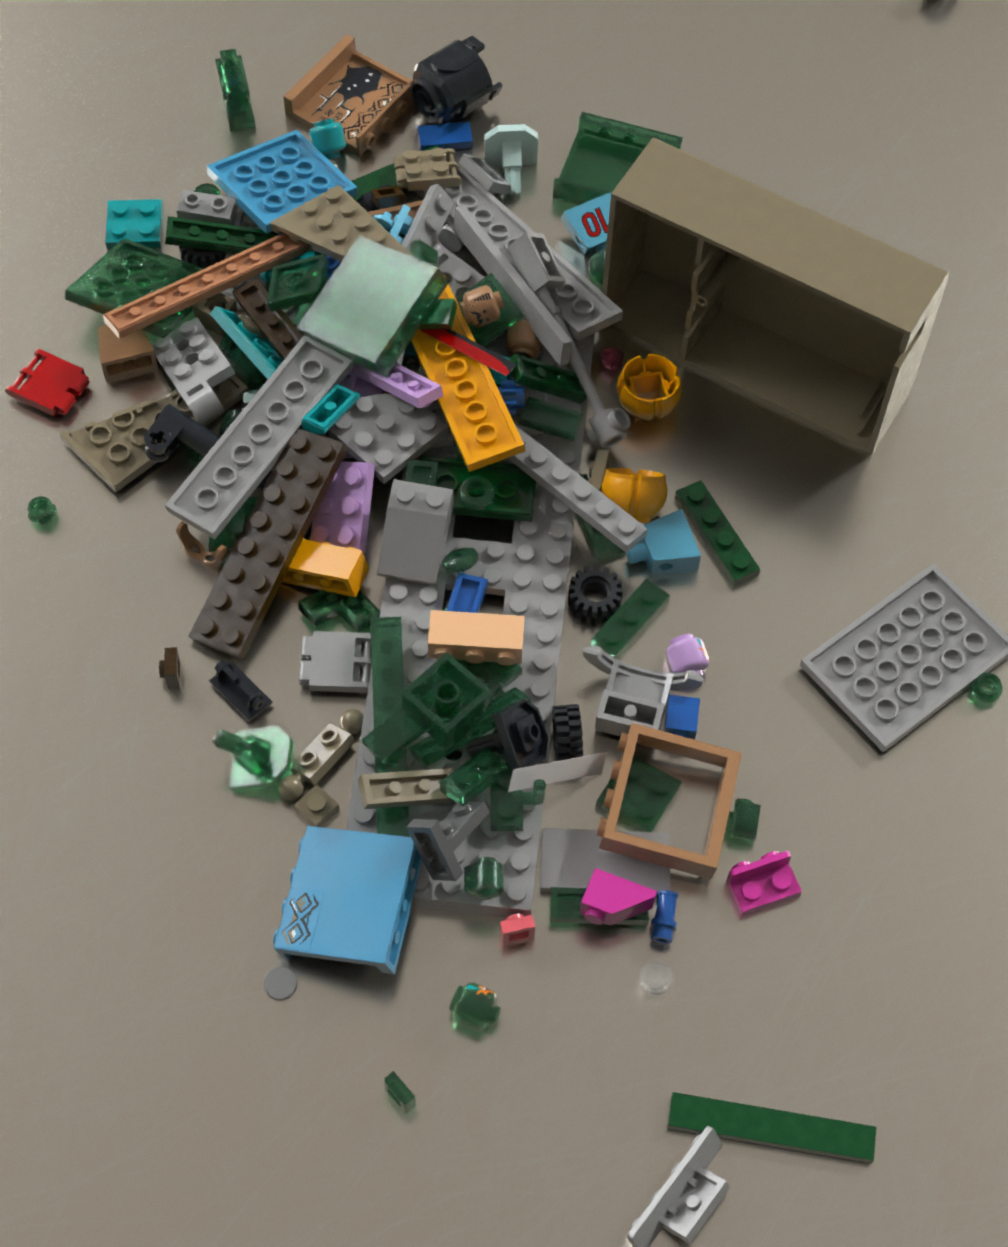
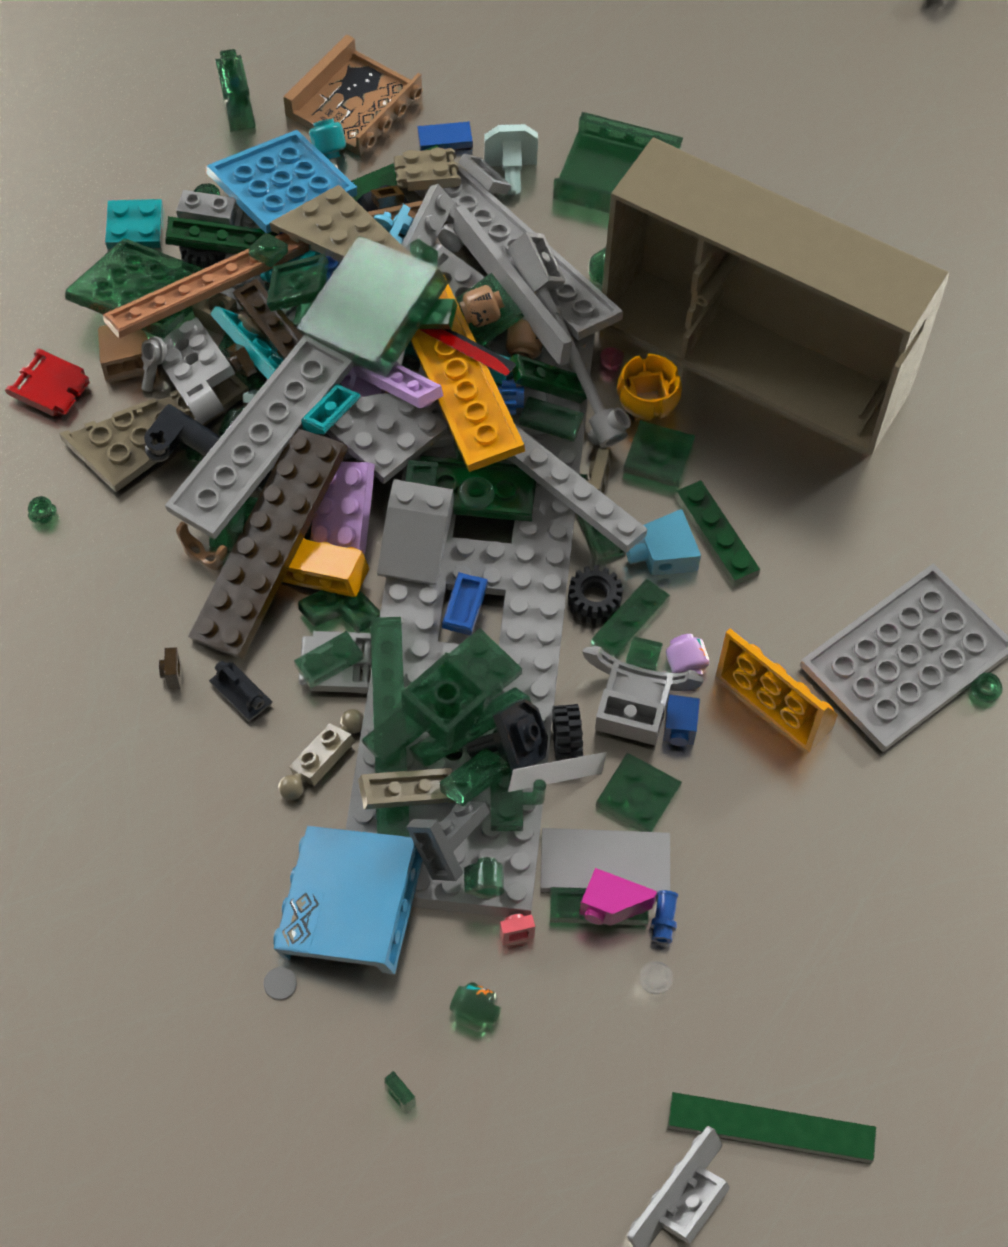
clear green piece [212,725,294,792] -> none
dark tan plate [294,784,339,827] -> none
black piece [410,36,503,124] -> none
light nougat brick [428,610,525,666] -> none
clear green piece [442,547,479,573] -> none
medium azure torso [561,192,611,264] -> none
medium nougat window [596,723,742,879] -> none
light orange piece [601,468,668,523] -> none
clear green plate [726,798,761,841] -> none
dark pink bracket [726,851,802,916] -> none
none -> light grey plate [141,336,167,392]
none -> dark brown plate [226,343,258,377]
none -> clear green plate [249,233,288,268]
none -> clear green plate [294,631,363,689]
none -> clear green plate [623,420,695,488]
none -> clear green plate [626,636,663,671]
none -> light orange slope [716,628,838,752]

